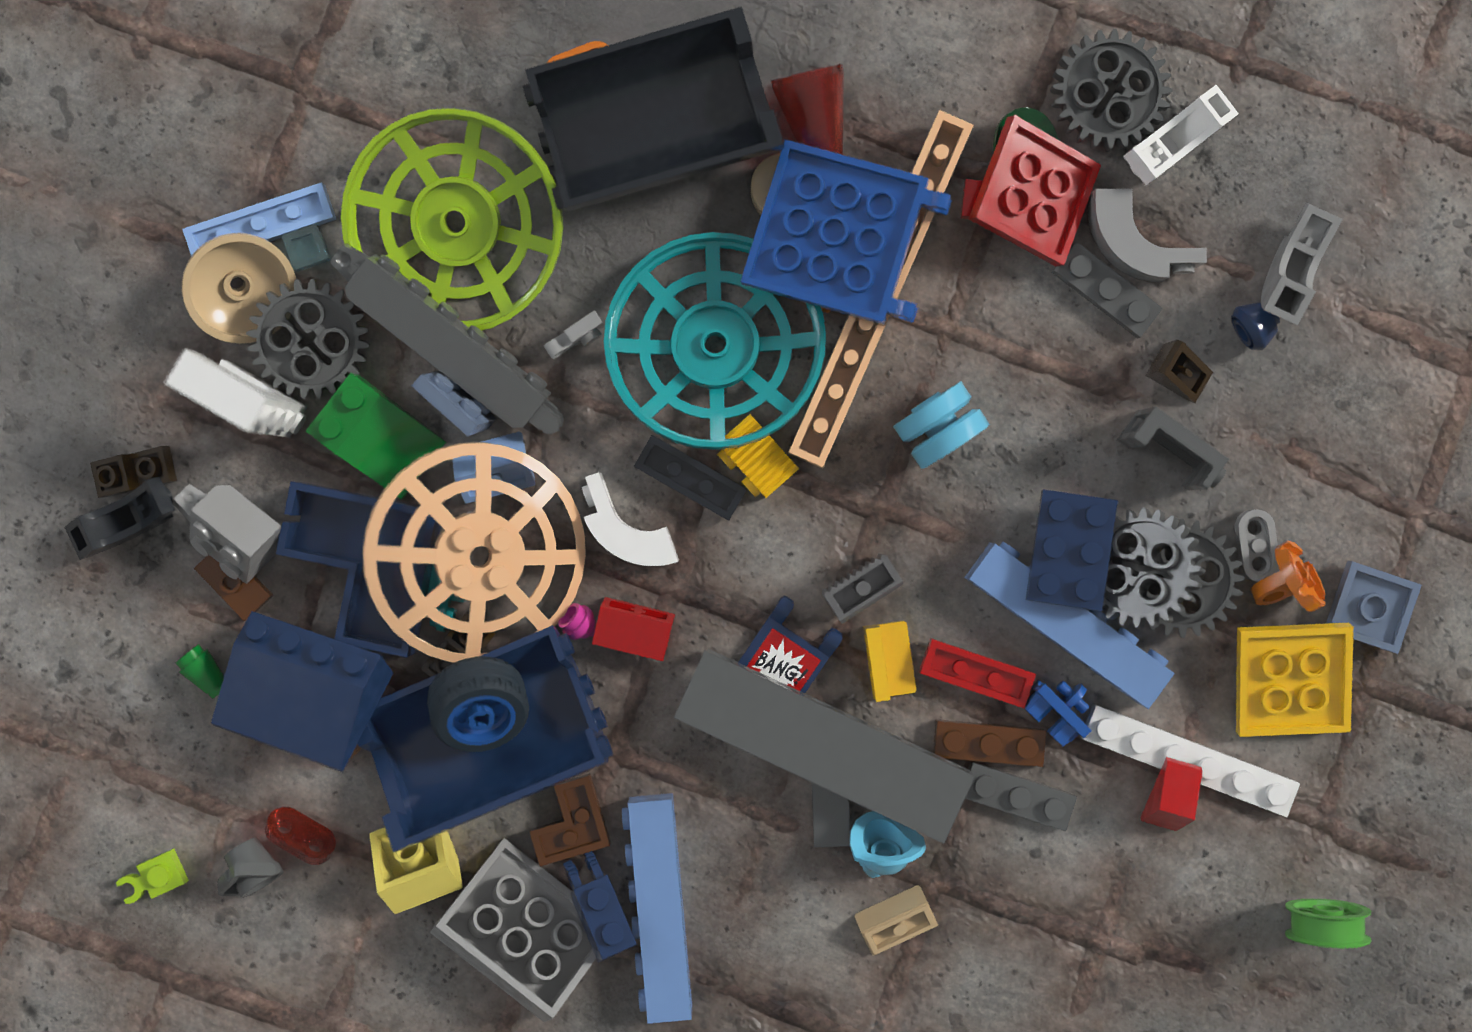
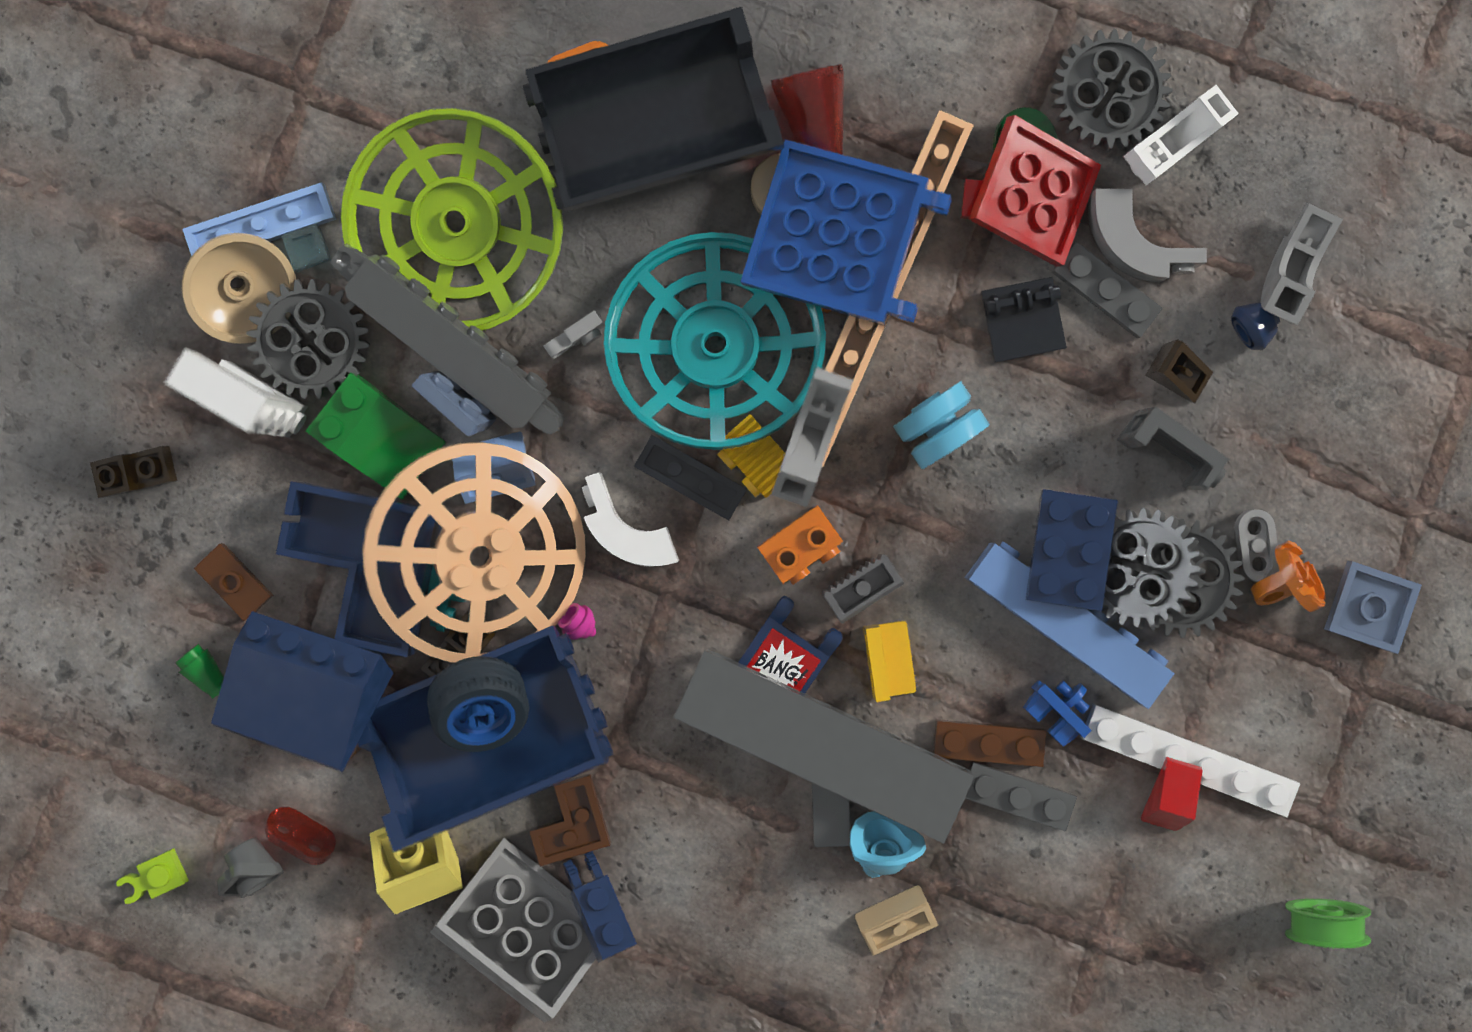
black arch [64,476,175,560] -> none
light grey hinge [174,484,281,584] -> none
red hinge [592,597,675,661] -> none
medium blue brick [622,793,693,1024] -> none
red plate [919,638,1036,709] -> none
yellow plate [1236,622,1354,737] -> none
none -> orange brick [757,505,843,585]
none -> light grey arch [771,367,853,507]
none -> black hinge [981,277,1067,363]

